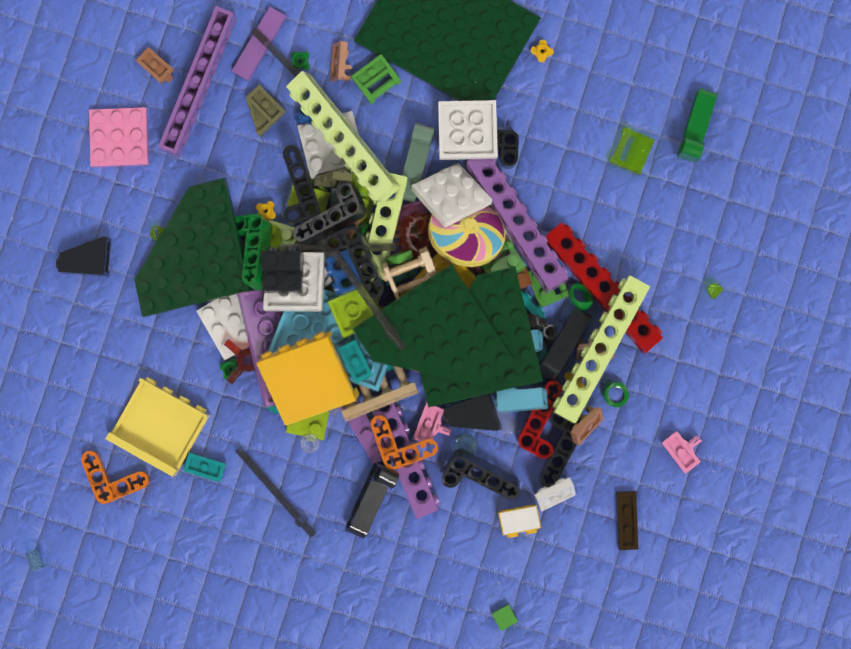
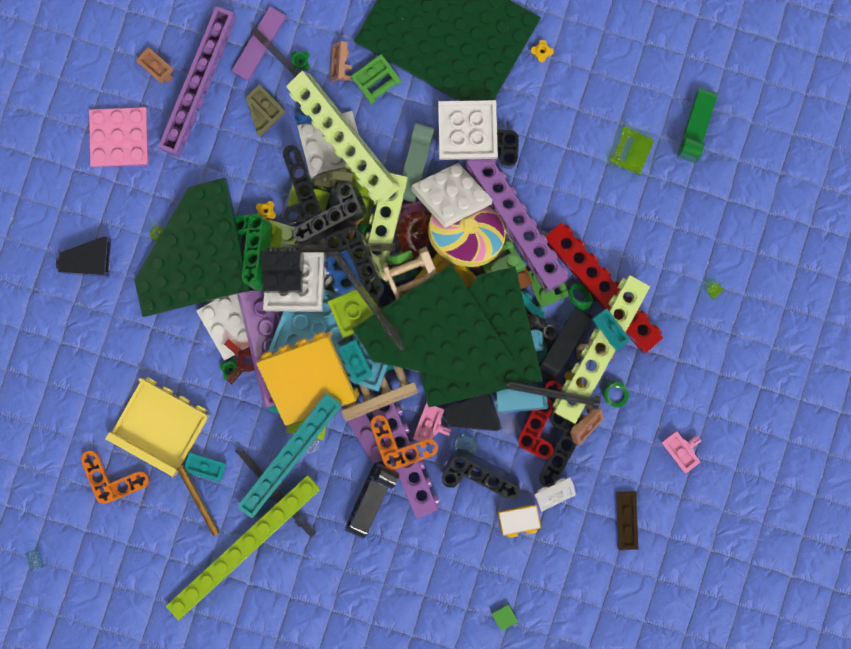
none -> lime plate [166,475,321,621]
none -> pearl gold bar [177,465,220,536]
none -> teal plate [237,392,343,518]
none -> black bar [506,381,601,410]
none -> teal plate [593,309,630,351]

